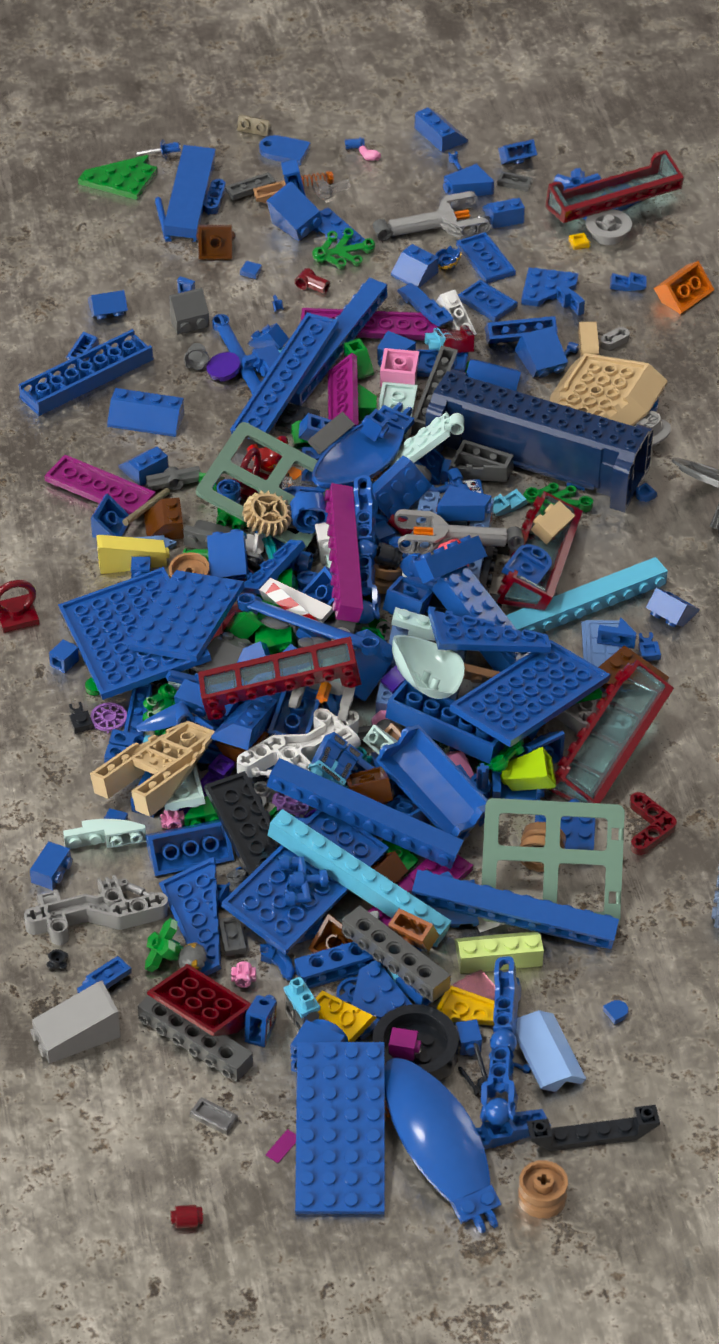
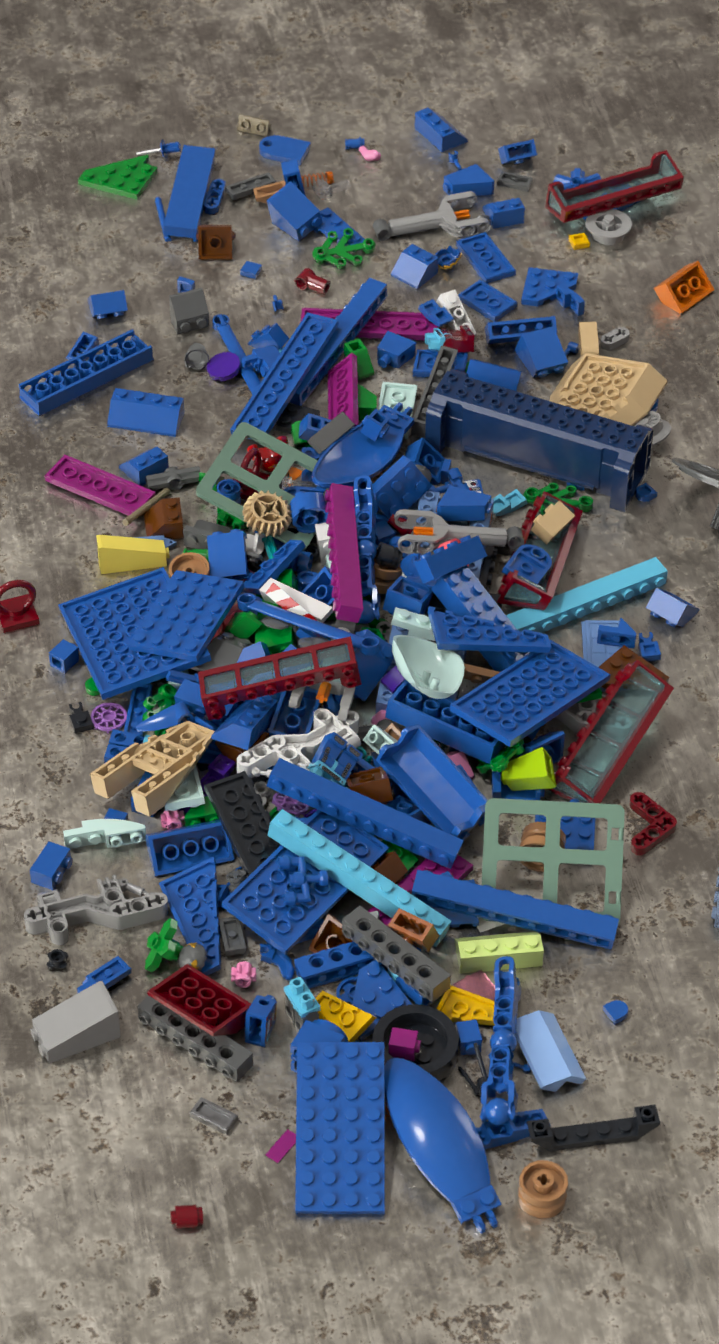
blue slope [91,493,129,538] -> none
blue brick [131,557,151,578] -> none
bright pink slope [380,348,419,387] -> none
light aqua hinge [389,412,464,468] -> none
blue slope [397,283,430,313] -> none
dark grey wedge [449,440,514,482] -> none
blue piece [471,763,491,799] -> none
blue slope [610,272,647,291] -> none

